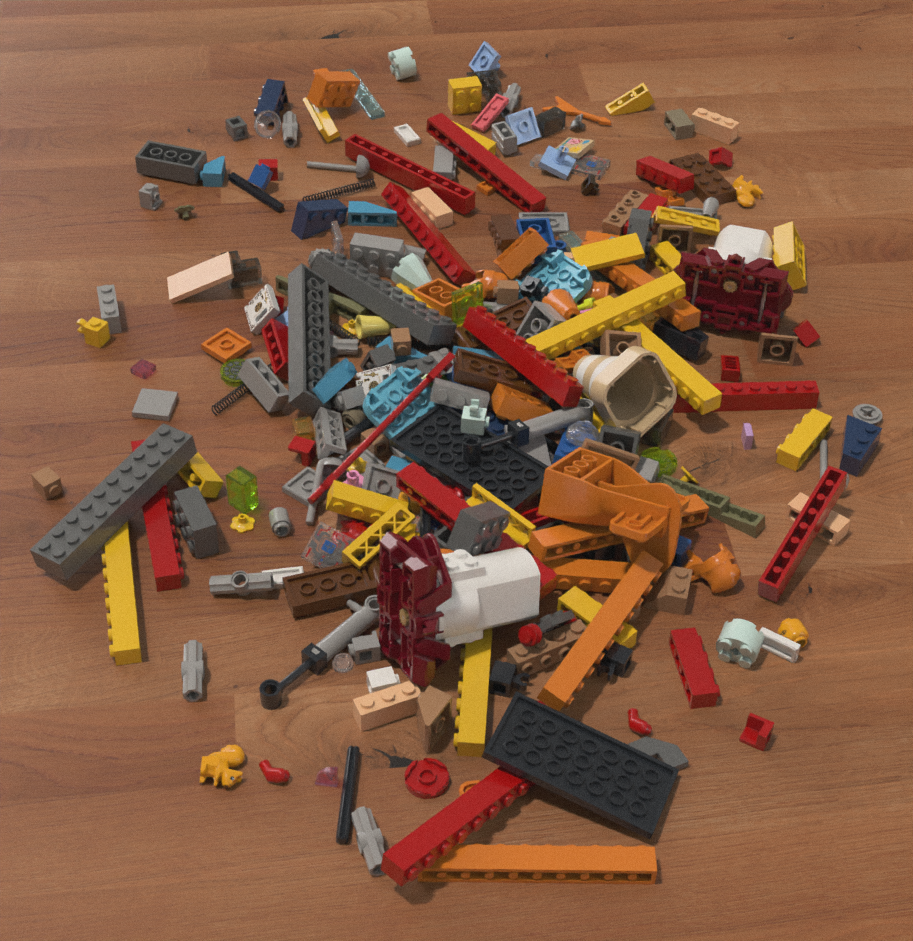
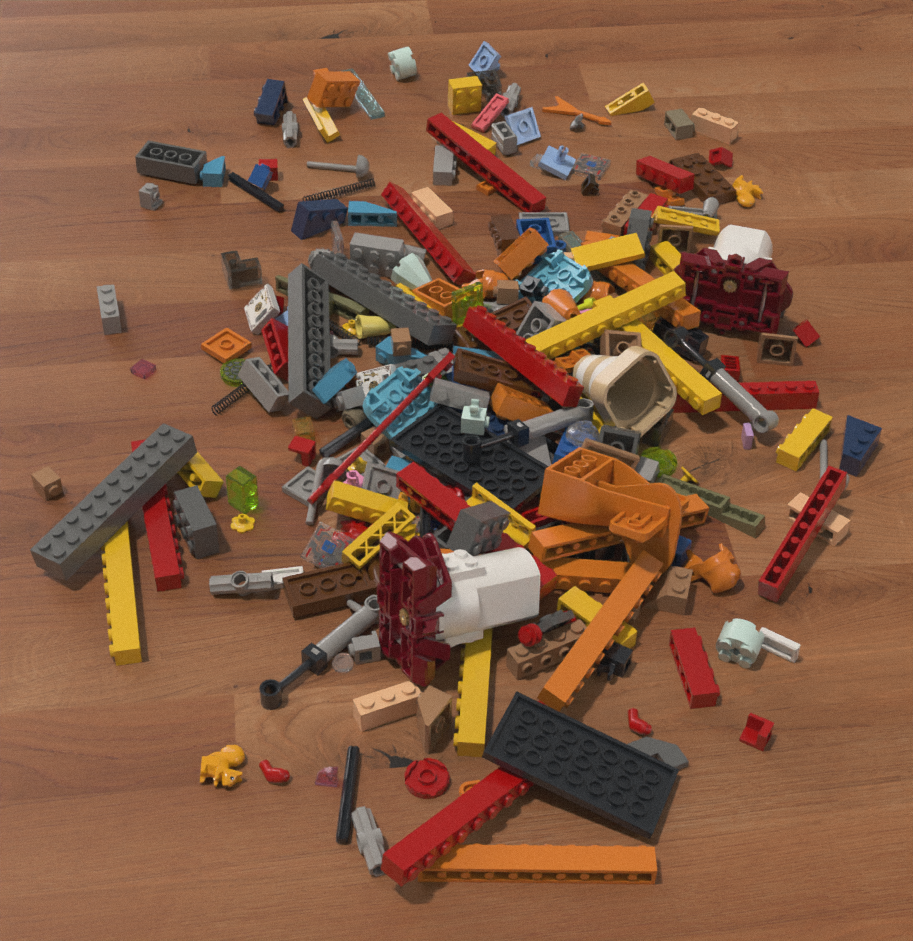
yellow brick [76,317,110,348] -> none
light grey tile [132,388,178,421] -> none
light nougat tile [167,252,234,304] -> none
olive plant [174,205,195,219] -> none
light grey piece [181,640,205,702] -> none
dark grey brick [225,116,248,141] -> none
clear piece [254,110,281,138] -> none
light grey brick [268,507,291,537] -> none
light grey fence [313,406,347,460] -> none
red brick [345,134,476,215] -> none
dark grey brick [360,344,396,371] -> none
white brick [366,666,400,693] -> none
white tile [394,124,421,147] -> none
black brick [488,660,530,698] -> none
clear smoke slope [535,106,566,139] -> none
tan tile [555,137,595,159] -> none
yellow brick [772,221,806,290] -> none
light orange head [777,618,809,649] -> none
light grey gear [852,404,882,425] -> none
none -> light grey piece [664,326,779,433]

